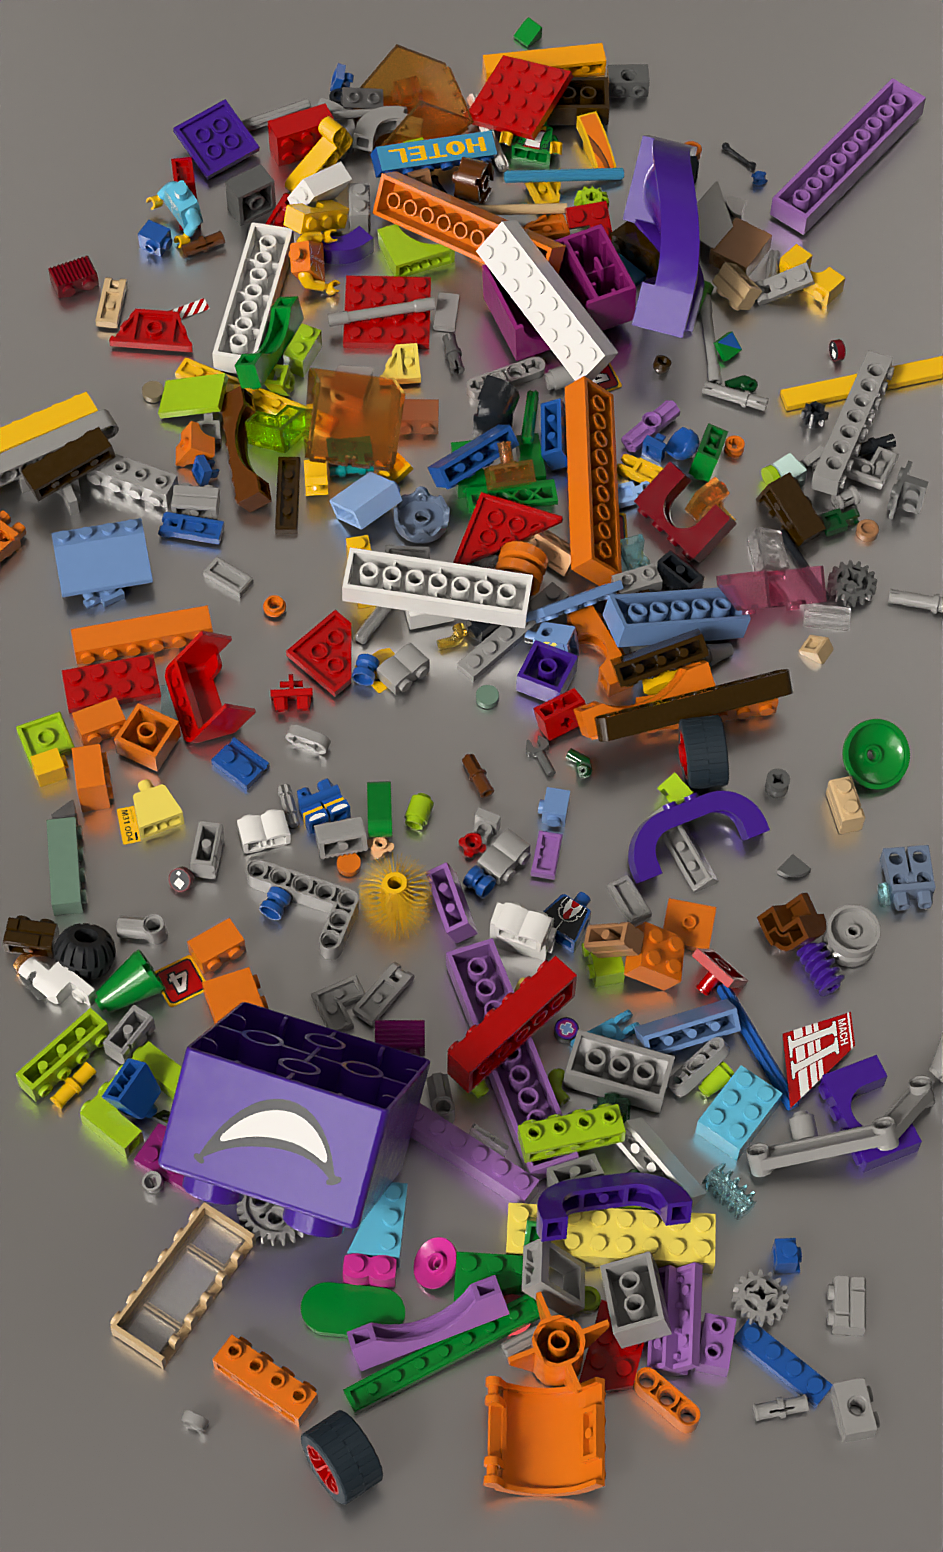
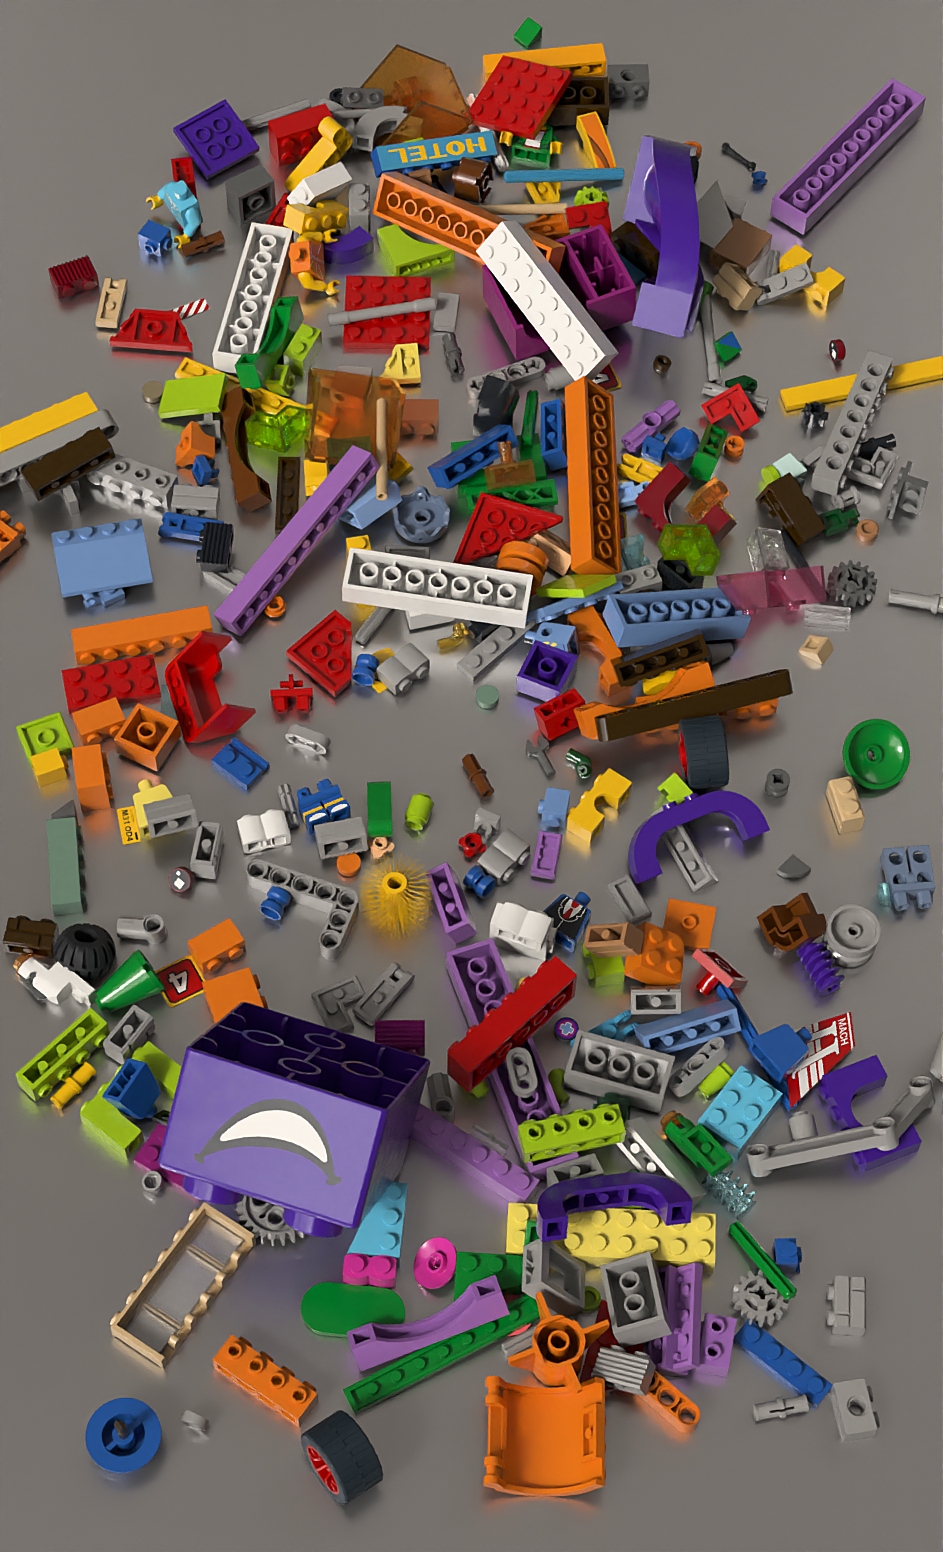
blue tile [330,63,354,91] -> none
none -> blue piece [85,1398,162,1473]
none -> light grey brick [143,793,198,838]
none -> black brick [196,522,234,573]
none -> medium lavender brick [213,445,380,636]
none -> tan piece [376,398,388,501]
none -> light grey plate [506,1047,537,1098]
none -> lime tile [536,574,617,598]
none -> yellow arch [566,768,632,844]
none -> light grey brick [591,1345,656,1397]
none -> light grey brick [631,985,681,1014]
none -> clear neon green brick [657,524,721,576]
none -> green plate [660,1110,733,1177]
none -> red plate [701,383,761,432]
none -> green axle [729,1221,797,1300]
none -> blue torso [748,1024,812,1085]

